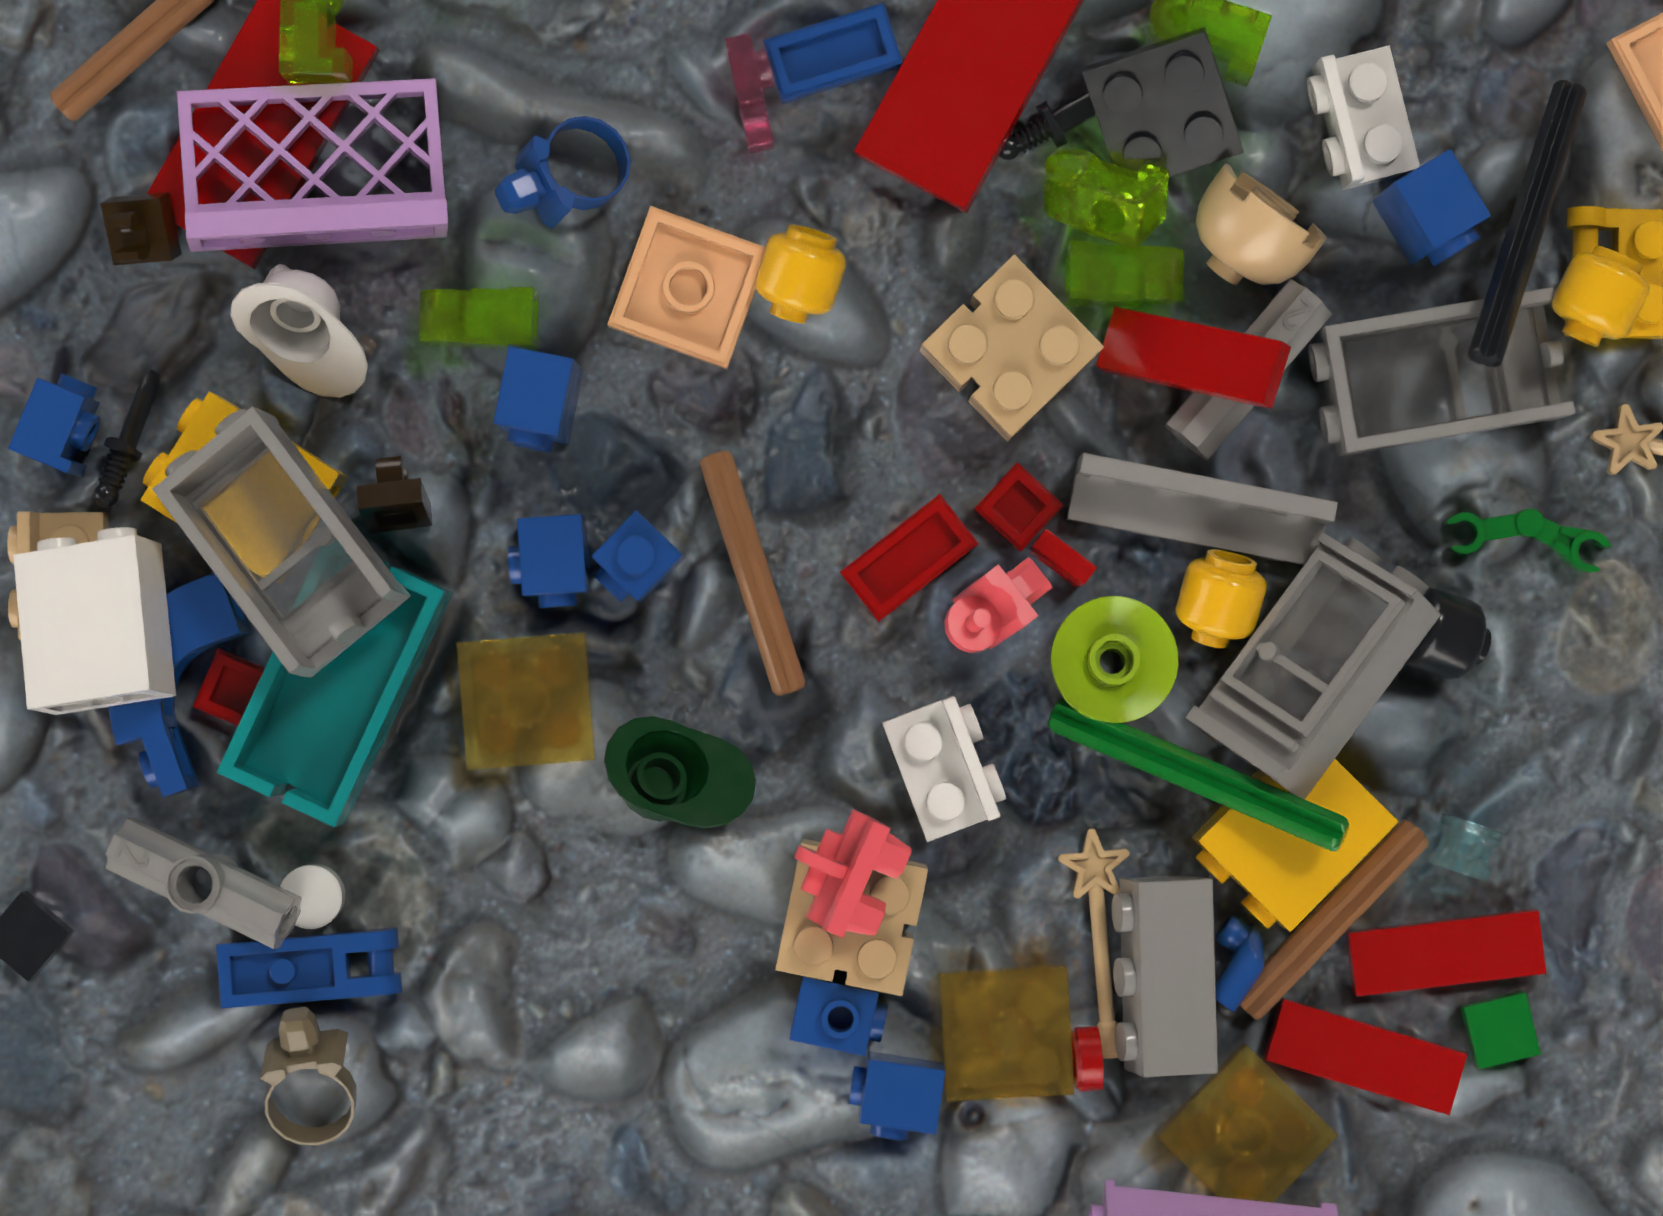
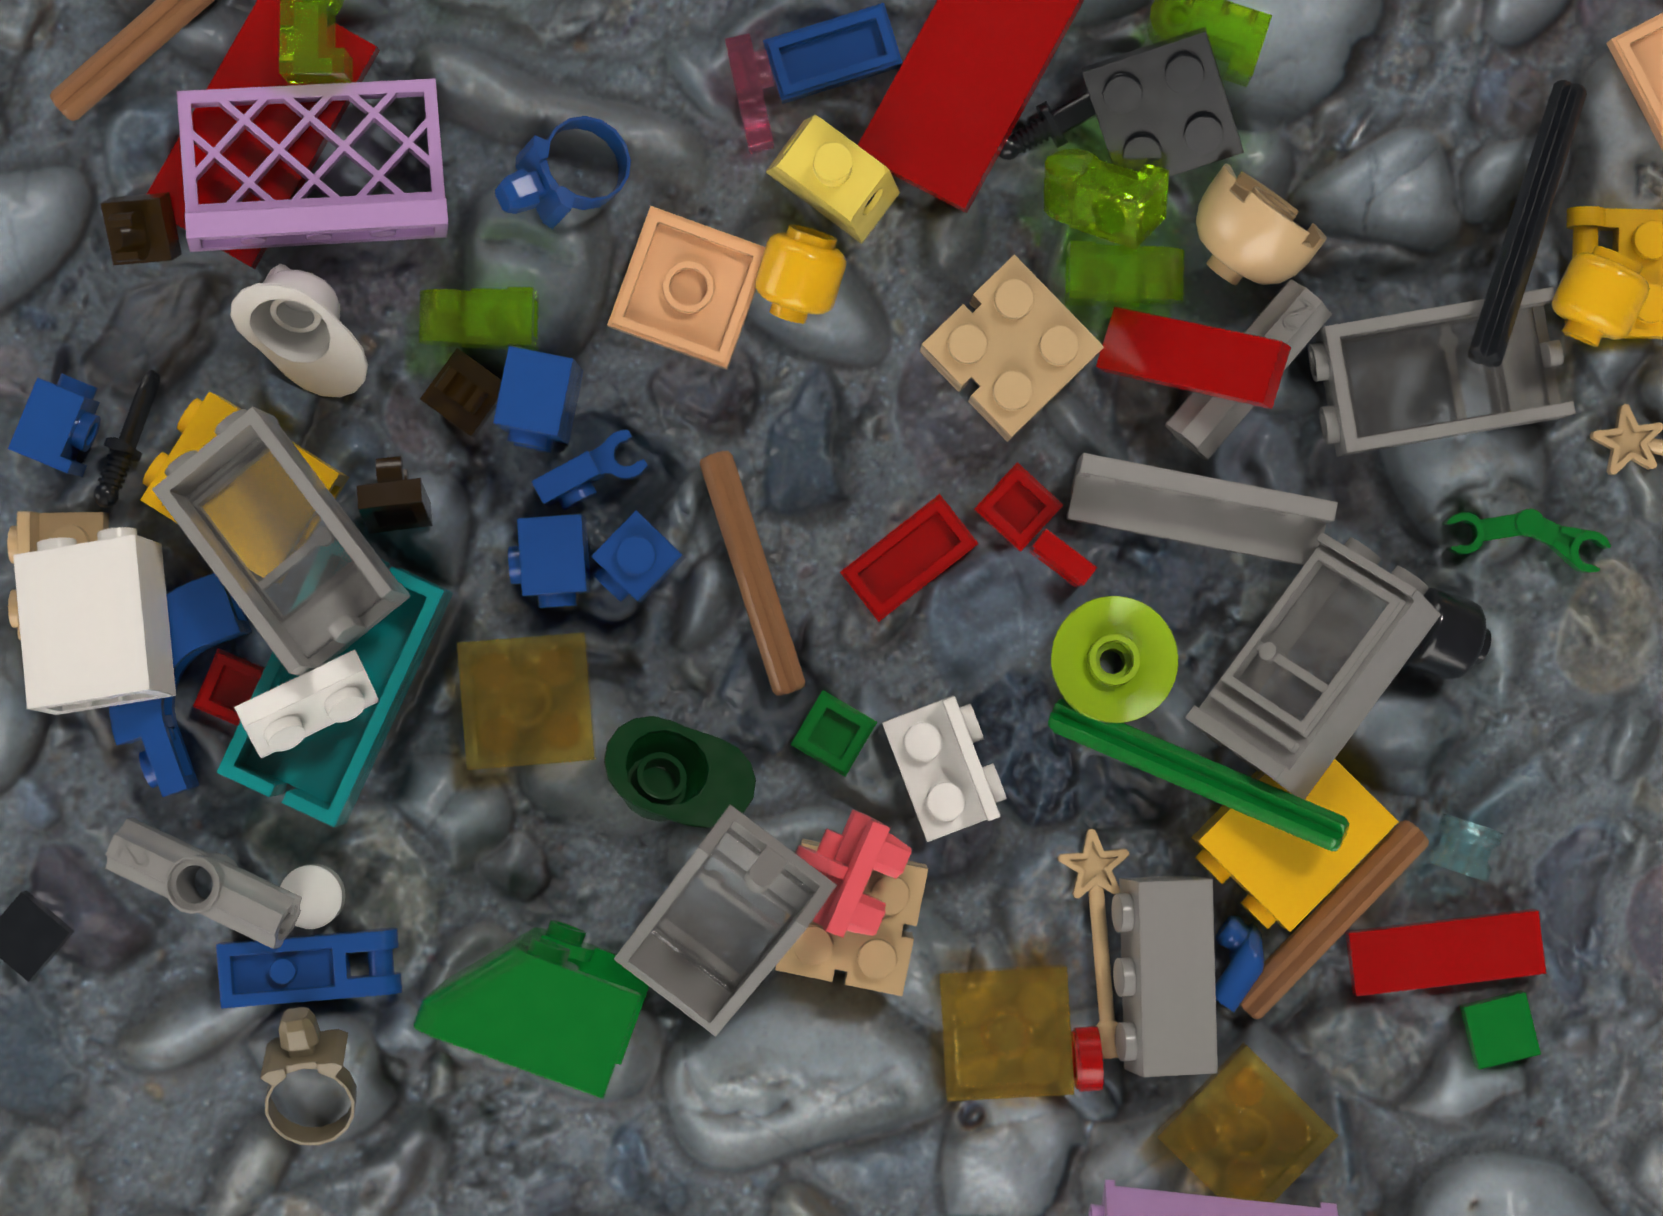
blue brick [790,976,888,1056] -> none
blue brick [848,1051,946,1140] -> none
coral hips [944,557,1052,653] -> none
yellow head [1175,549,1267,648] -> none
red tile [1263,997,1468,1115] -> none
white bracket [1307,45,1420,190] -> none
blue brick [1372,148,1491,266] -> none
none -> white plate [234,650,379,758]
none -> green windscreen [413,920,649,1099]
none -> dark brown tile [420,348,502,438]
none -> blue plate [531,430,649,511]
none -> door [614,805,837,1037]
none -> light yellow torso [766,115,900,244]
none -> green tile [791,690,877,777]

